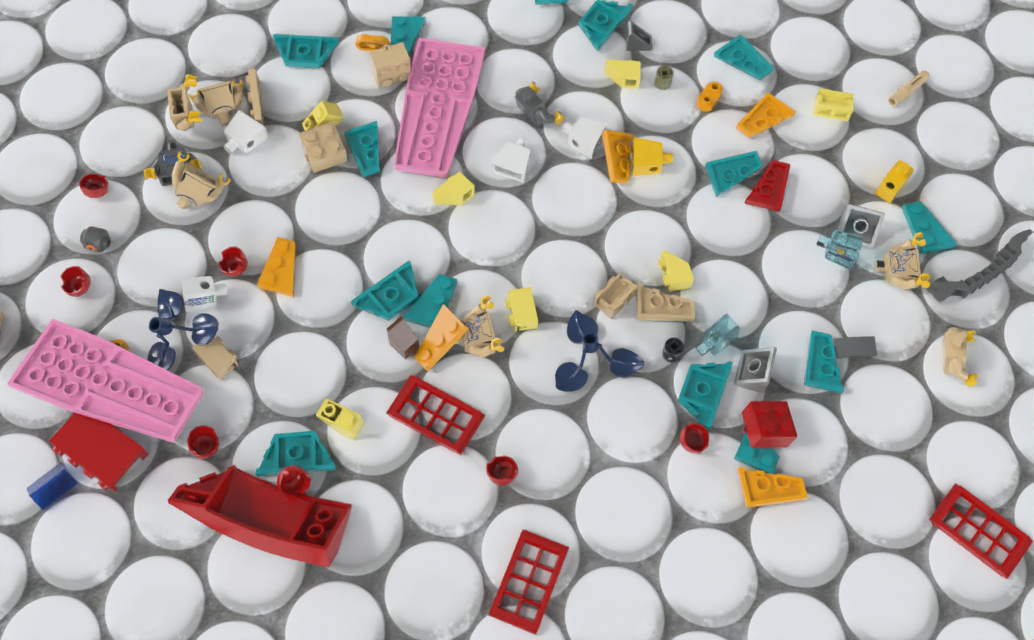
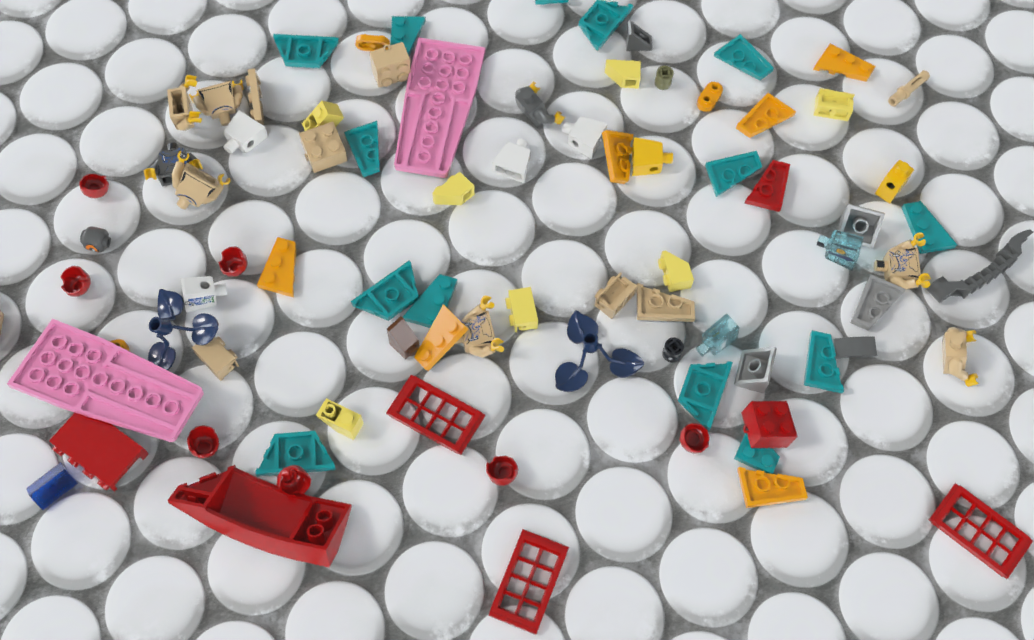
none -> light orange wing [813,43,876,82]
none -> light grey wing [850,274,906,330]

